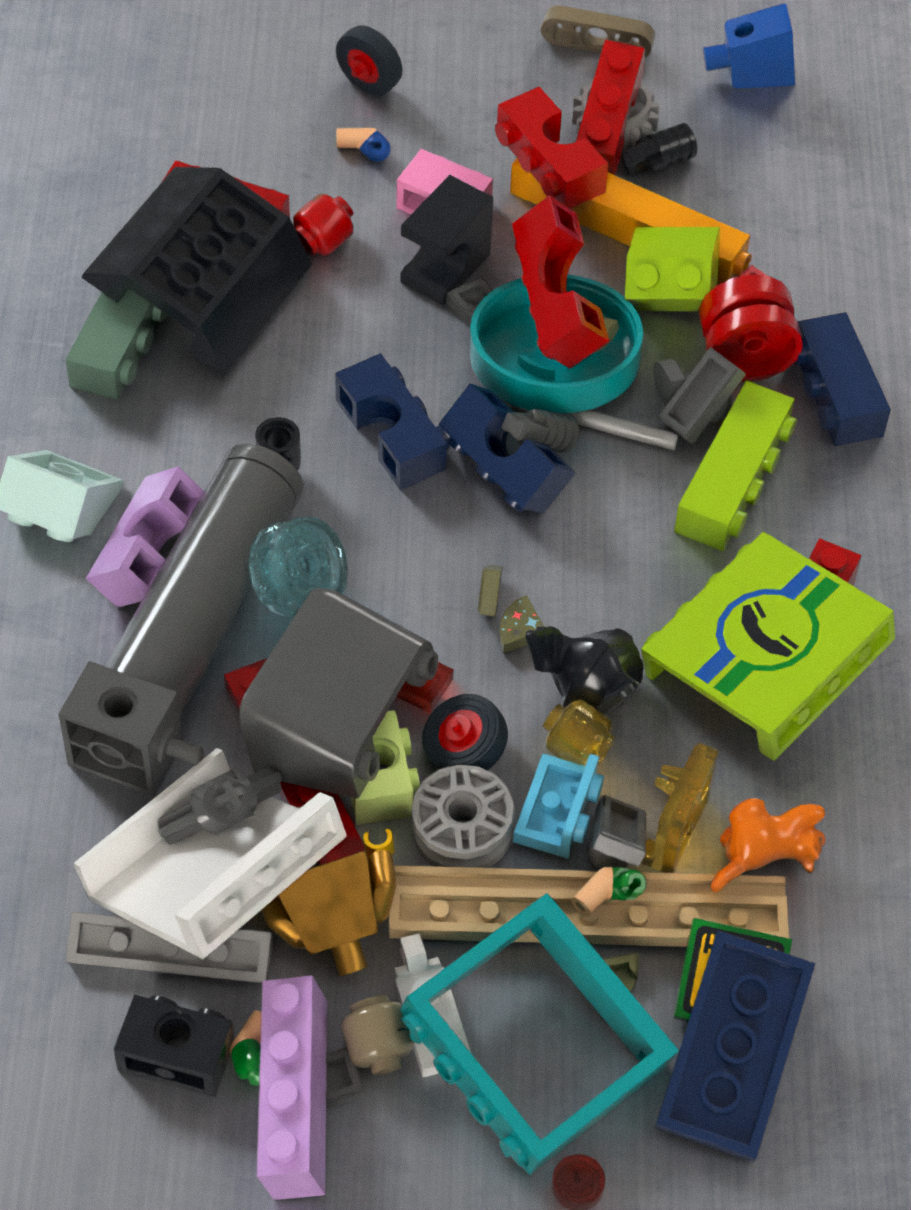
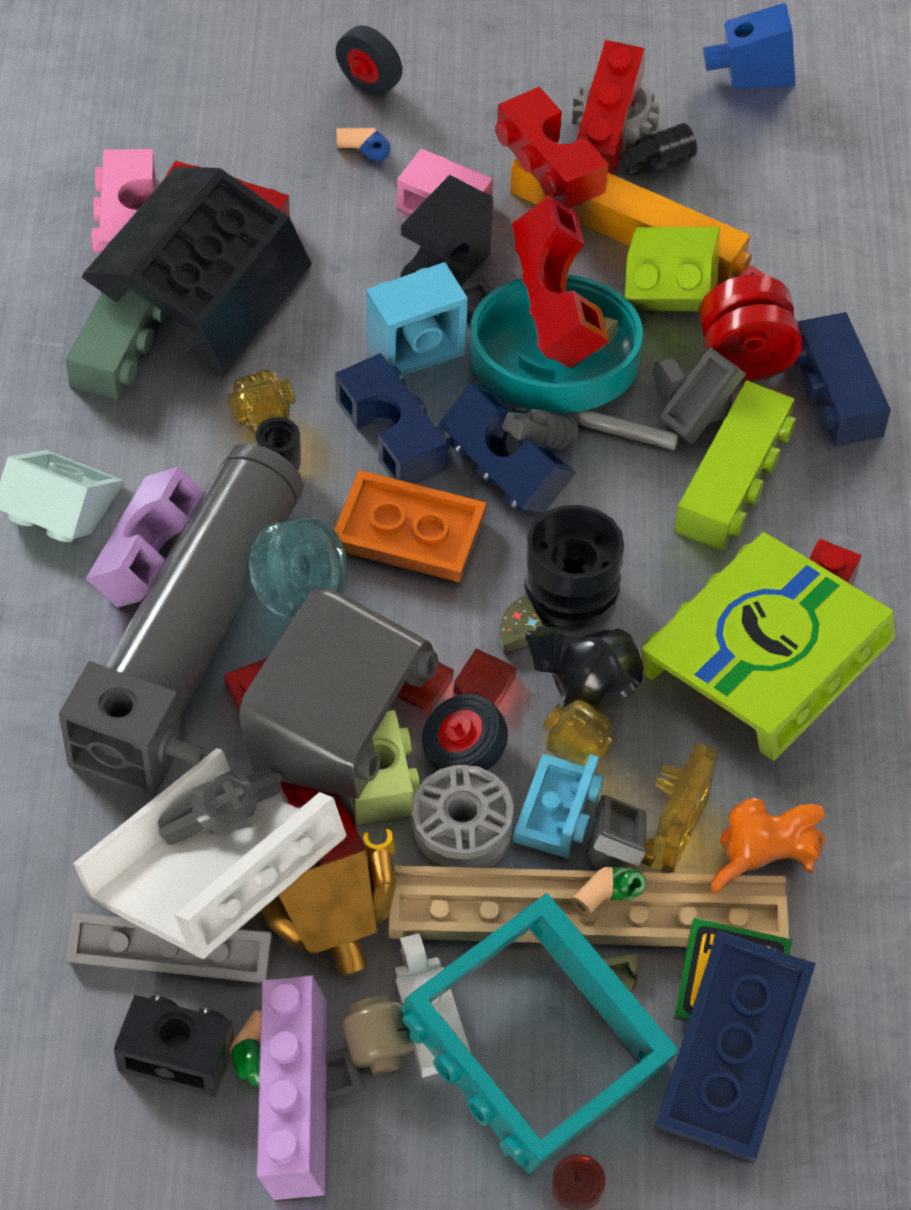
red head [293,193,354,256] -> none
olive tile [478,564,503,616] -> none
dark tan beam [541,5,655,58] -> none
none -> bright pink arch [92,149,156,253]
none -> clear yellow head [227,369,296,433]
none -> orange plate [330,470,487,583]
none -> medium azure brick [366,262,468,376]
none -> clear red tile [453,648,517,707]
none -> black wheel [524,505,624,628]

